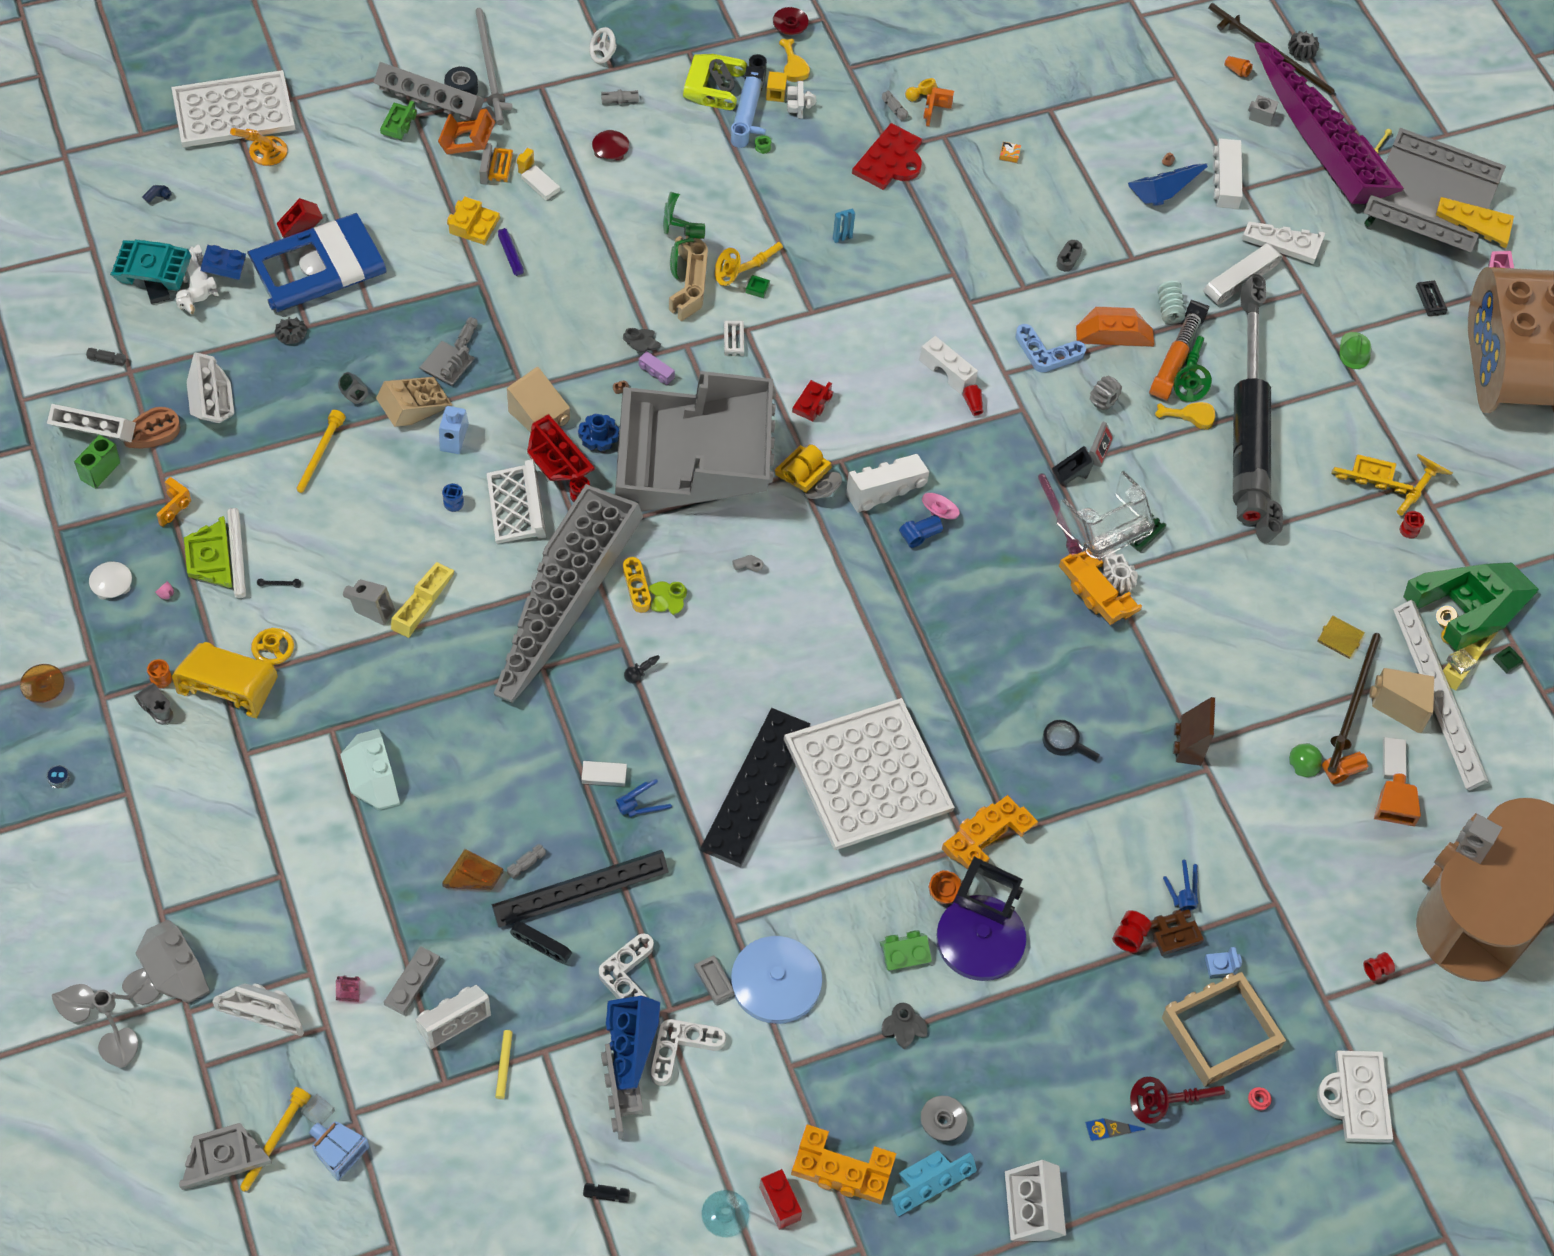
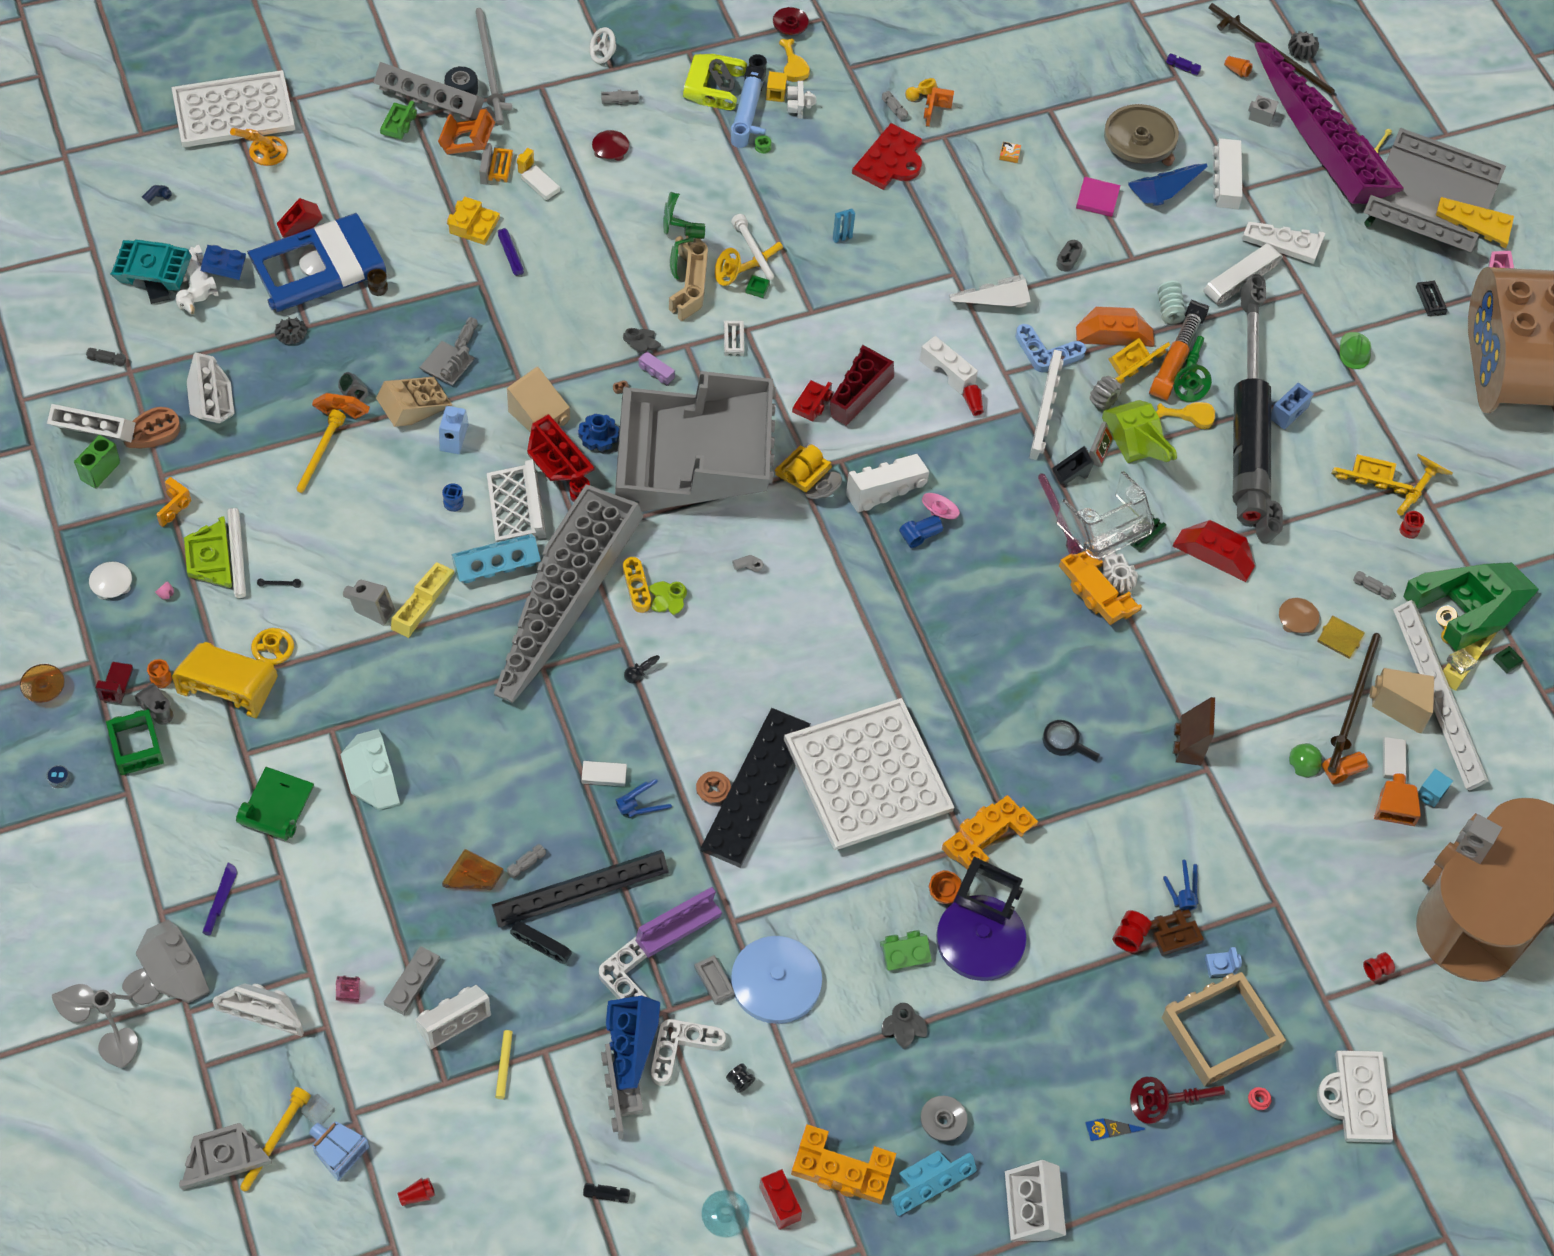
none -> dark red bracket [95,662,133,704]
none -> green window [106,709,164,775]
none -> dark purple piece [202,862,237,936]
none -> green door [236,767,314,840]
none -> orange tile [312,393,370,419]
none -> dark brown wheel [367,269,388,296]
none -> red cone [398,1178,435,1206]
none -> medium azure brick [451,534,541,583]
none -> medium lavender fence [635,887,722,958]
none -> nougat gear [696,771,731,804]
none -> black wheel [726,1063,755,1093]
none -> white piece [731,214,774,280]
none -> dark red wedge [830,344,894,426]
none -> white wedge [949,274,1031,308]
none -> white plate [1029,349,1064,460]
none -> dark pink tile [1076,177,1121,217]
none -> lime slope [1102,400,1177,463]
none -> dark tan dish [1104,104,1179,164]
none -> yellow bracket [1108,338,1170,384]
none -> dark purple axle [1166,53,1201,75]
none -> red wedge [1173,520,1255,582]
none -> medium blue brick [1271,382,1314,430]
none -> medium nougat dish [1279,598,1320,633]
none -> light grey axle [1353,571,1393,599]
none -> medium azure brick [1418,768,1453,808]

